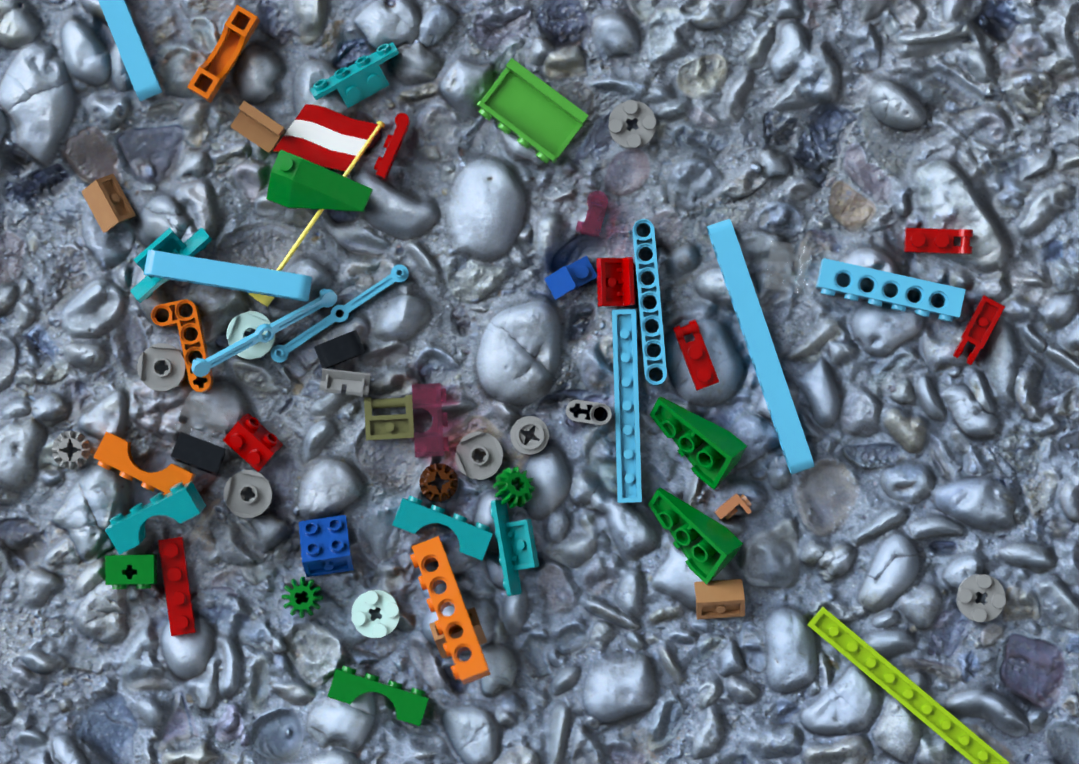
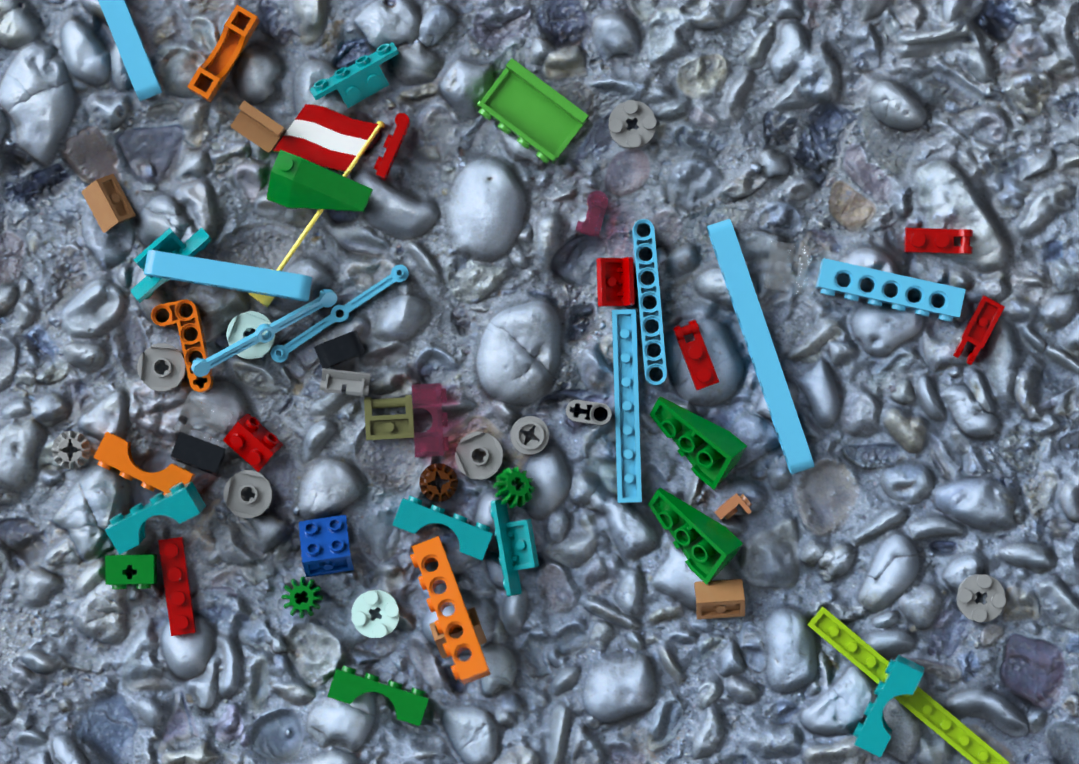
blue slope [544,256,597,300] -> none
none -> teal arch [853,655,925,758]

